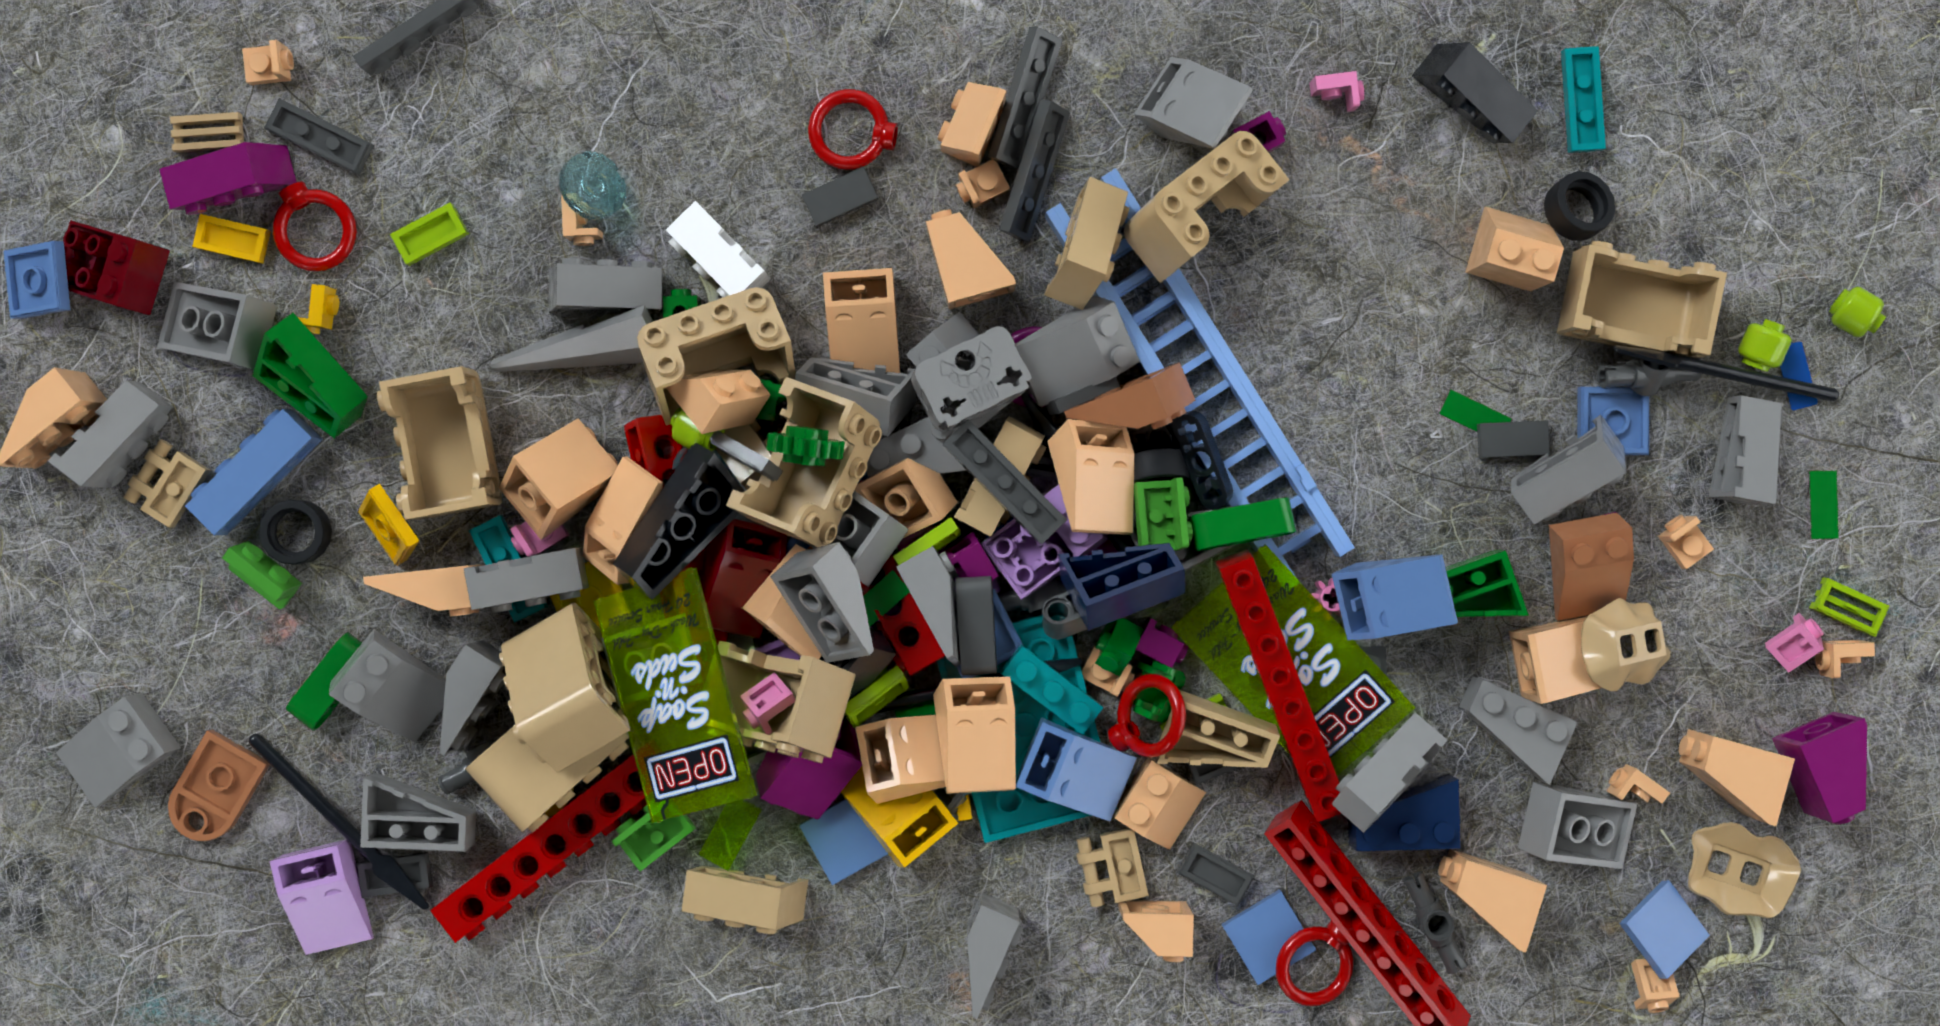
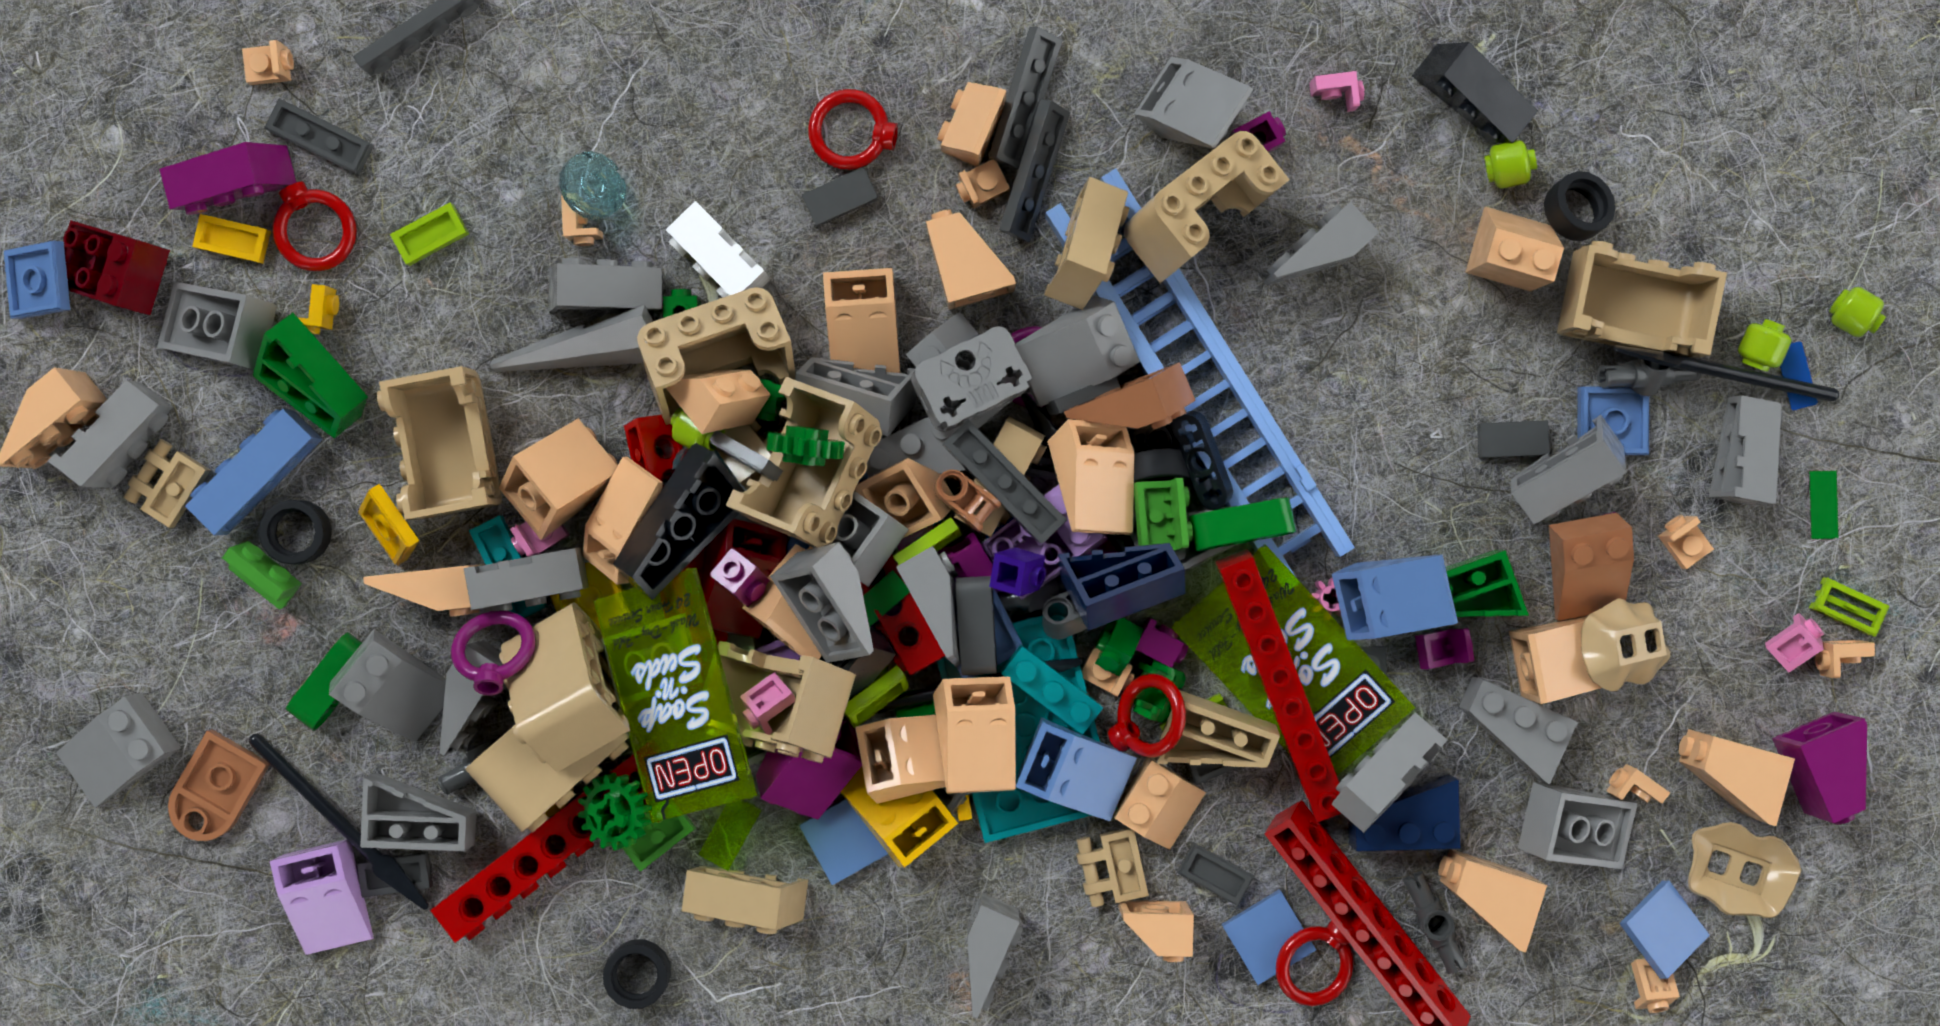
tan tile [170,112,244,153] -> none
green sticker [1439,390,1512,432] -> none
teal plate [1561,46,1606,153] -> none
none -> magenta piece [451,610,536,696]
none -> green gear [577,772,652,851]
none -> black tyre [603,939,671,1009]
none -> magenta bracket [710,549,770,607]
none -> nougat piece [934,469,1002,532]
none -> dark purple brick [989,547,1046,596]
none -> light grey slope [1263,201,1379,285]
none -> magenta bracket [1415,628,1474,669]
none -> lime head [1484,140,1537,189]

